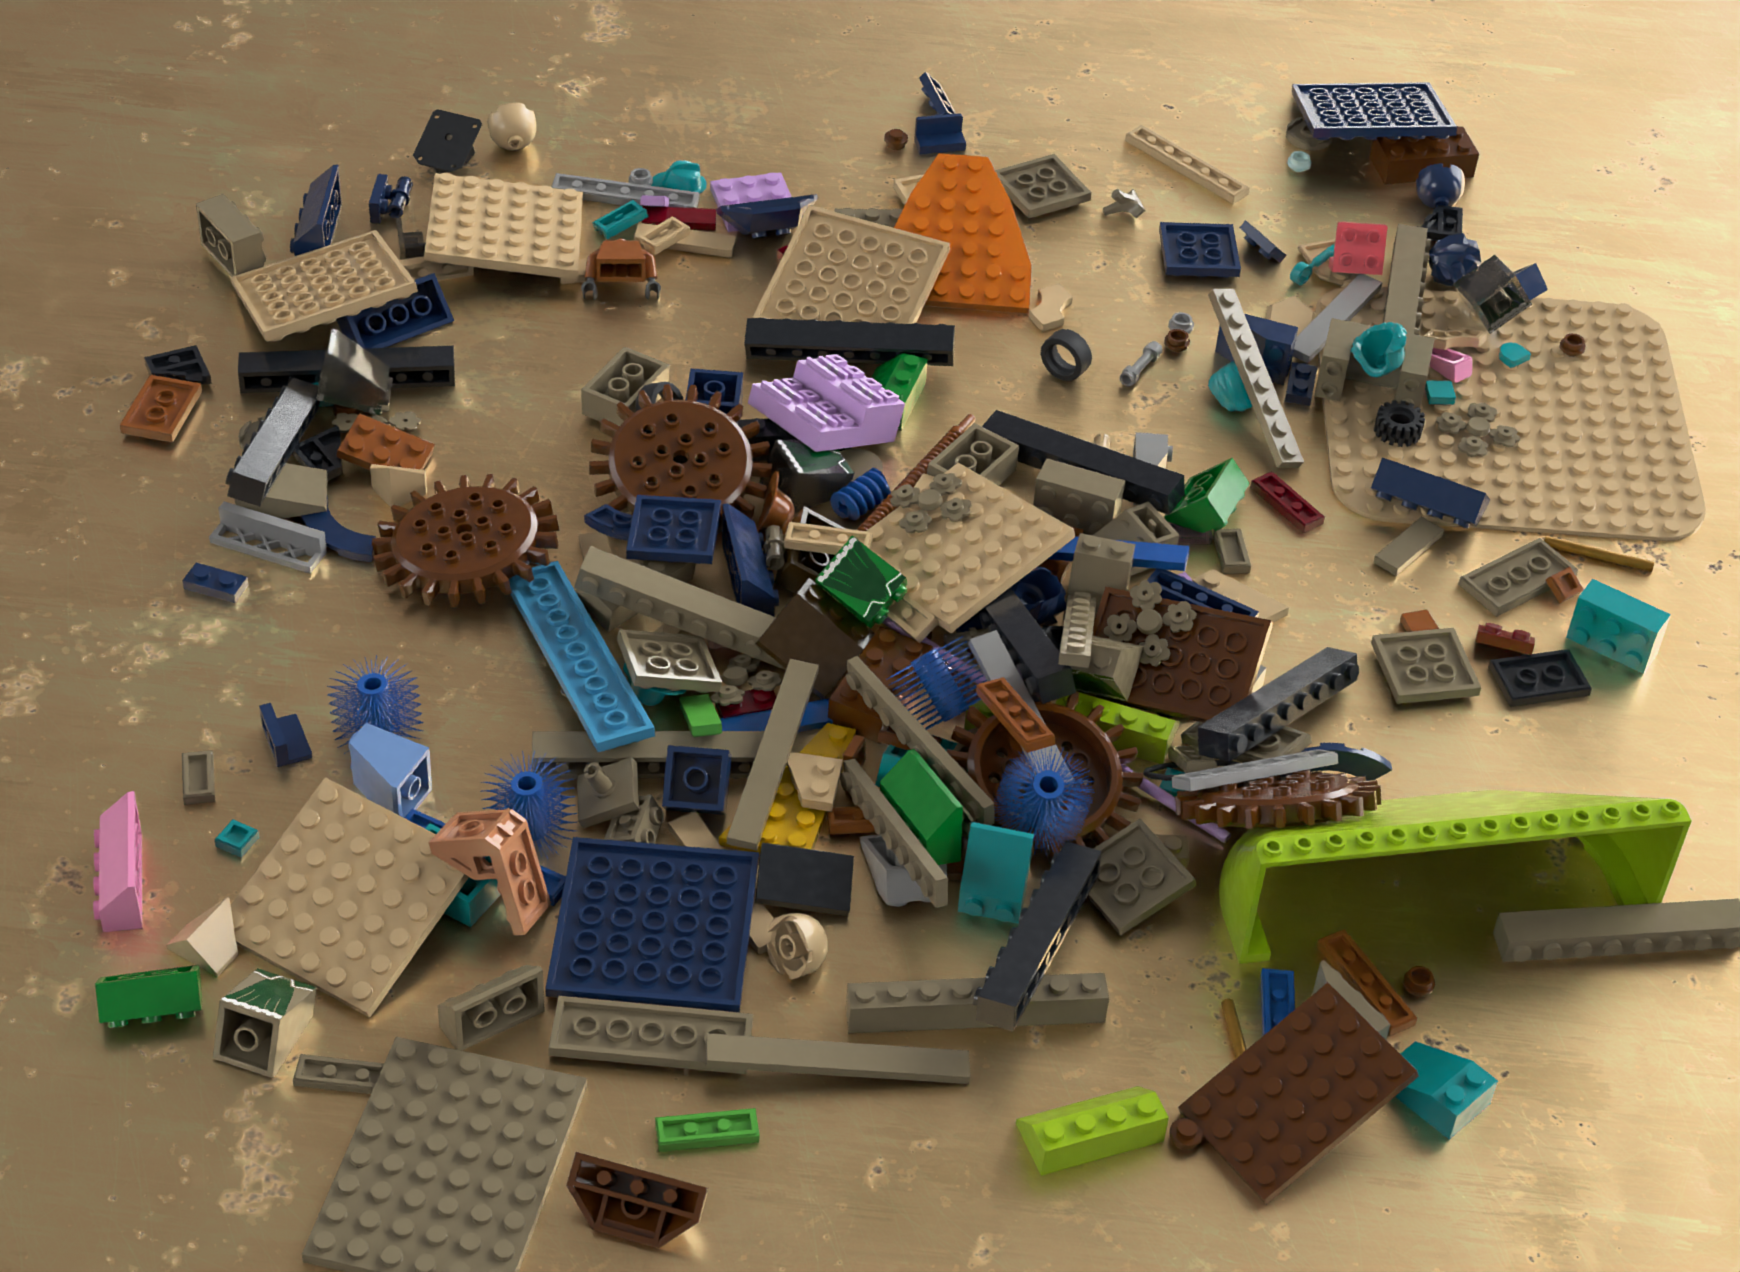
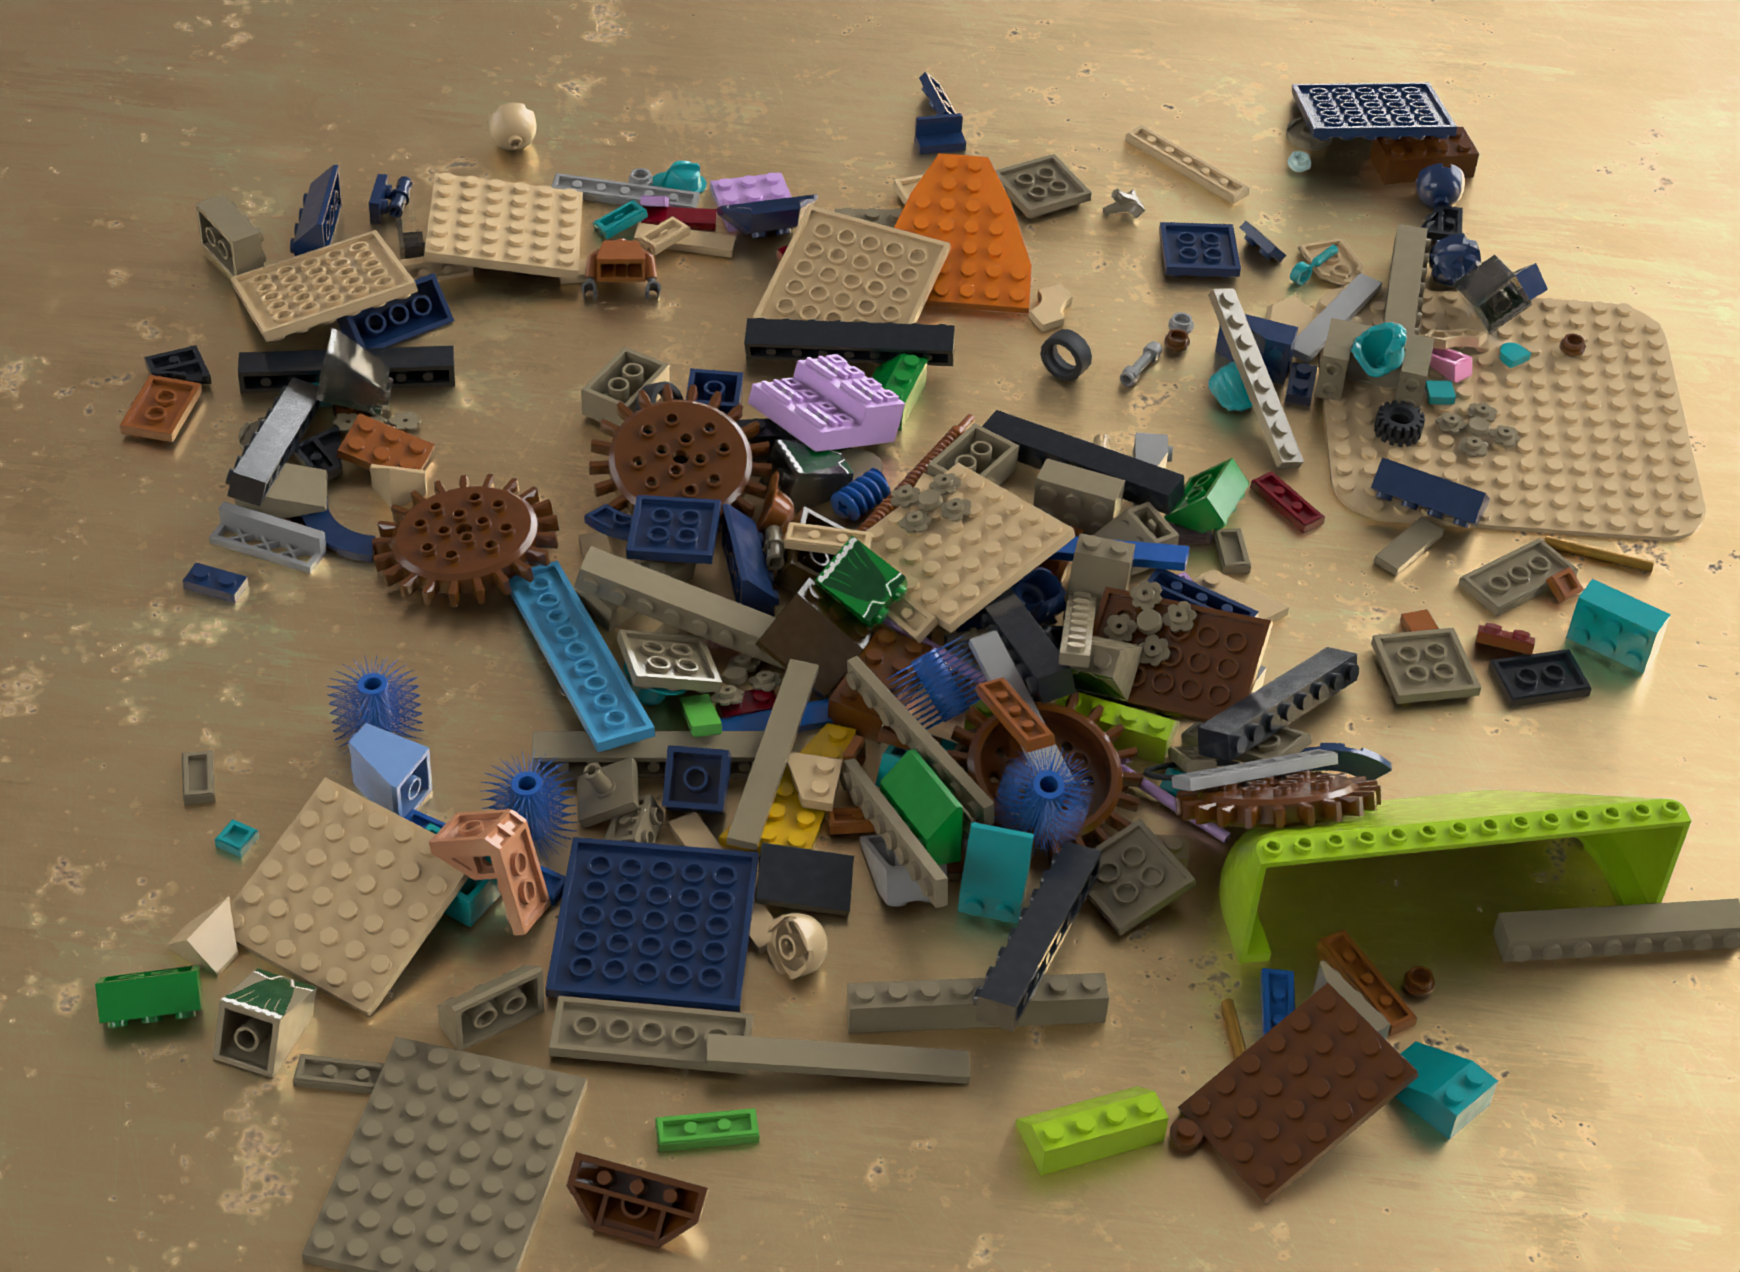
bright pink slope [93,791,142,932] -> none
dark blue panel [259,703,312,767] -> none
black piece [413,109,482,174] -> none
reddish brown plate [884,129,908,150] -> none
coral bracket [1328,222,1388,275] -> none

